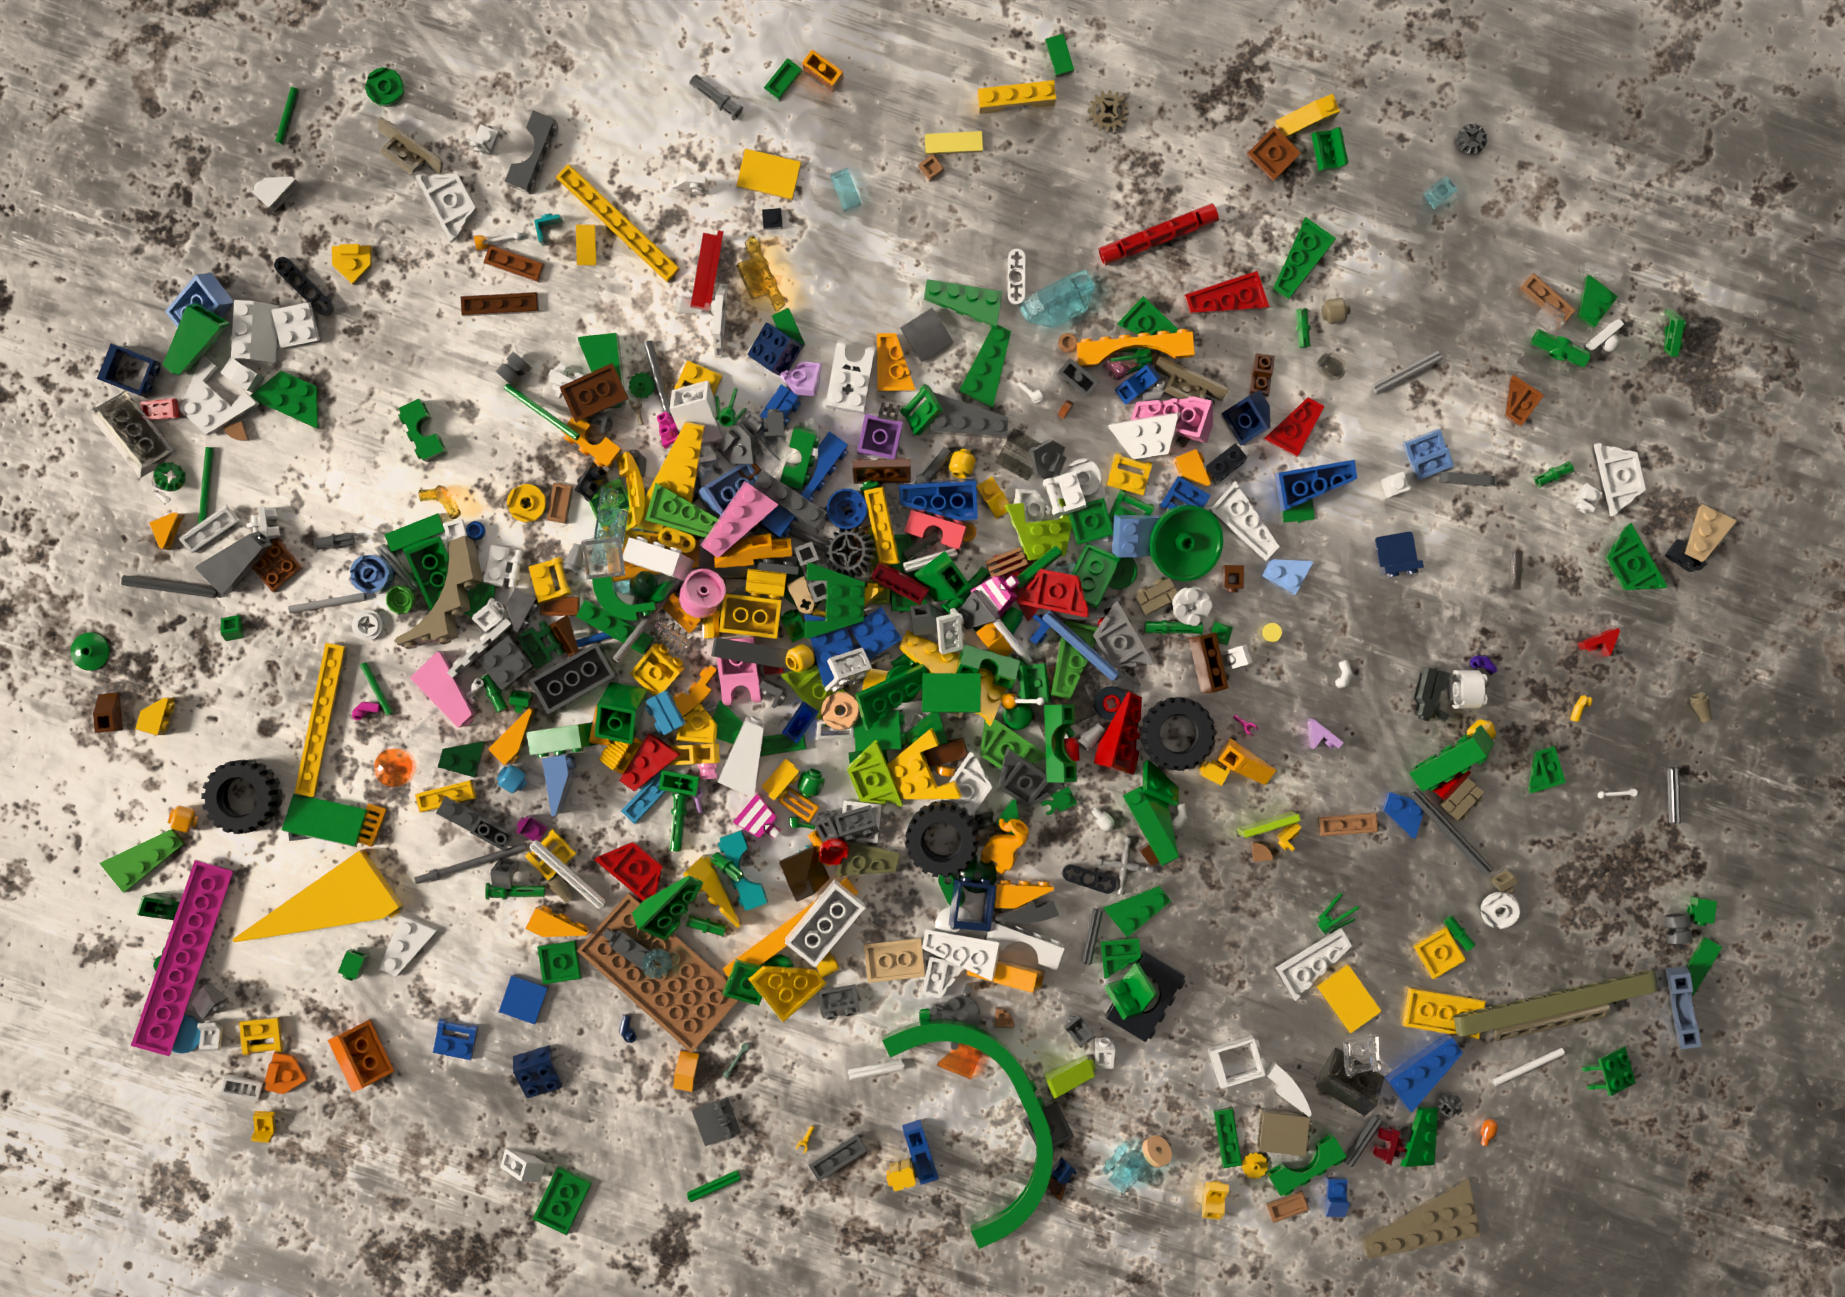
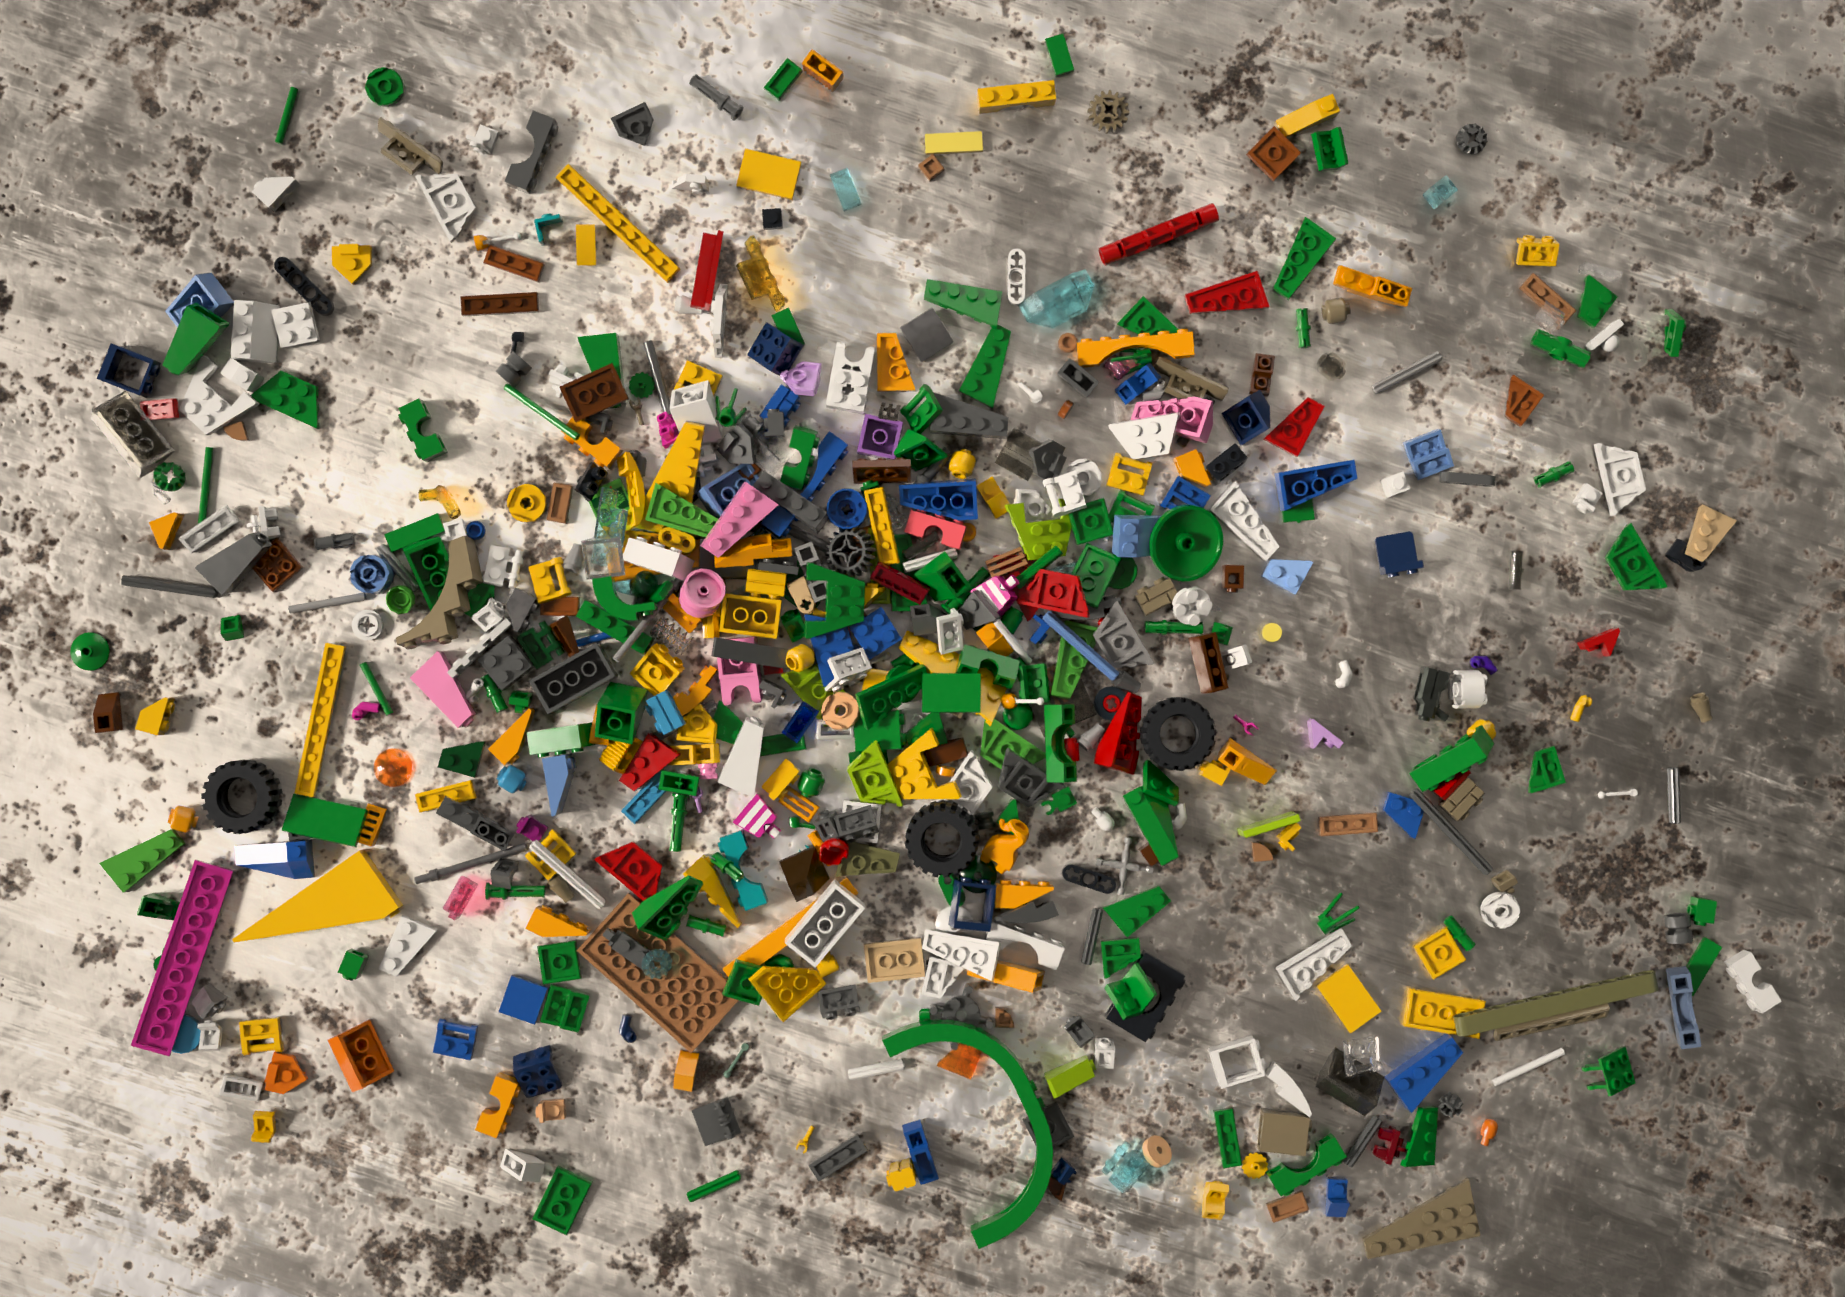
none -> blue wedge [234,839,315,879]
none -> clear pink bracket [443,876,479,921]
none -> light orange arch [475,1072,521,1138]
none -> black hand [510,332,524,354]
none -> light nougat bracket [536,1098,566,1123]
none -> green slope [540,984,589,1033]
none -> dark grey plate [611,102,654,146]
none -> green slope [894,429,948,472]
none -> light orange slope [1333,265,1412,307]
none -> yellow bracket [1516,235,1560,266]
none -> white arch [1724,950,1782,1013]

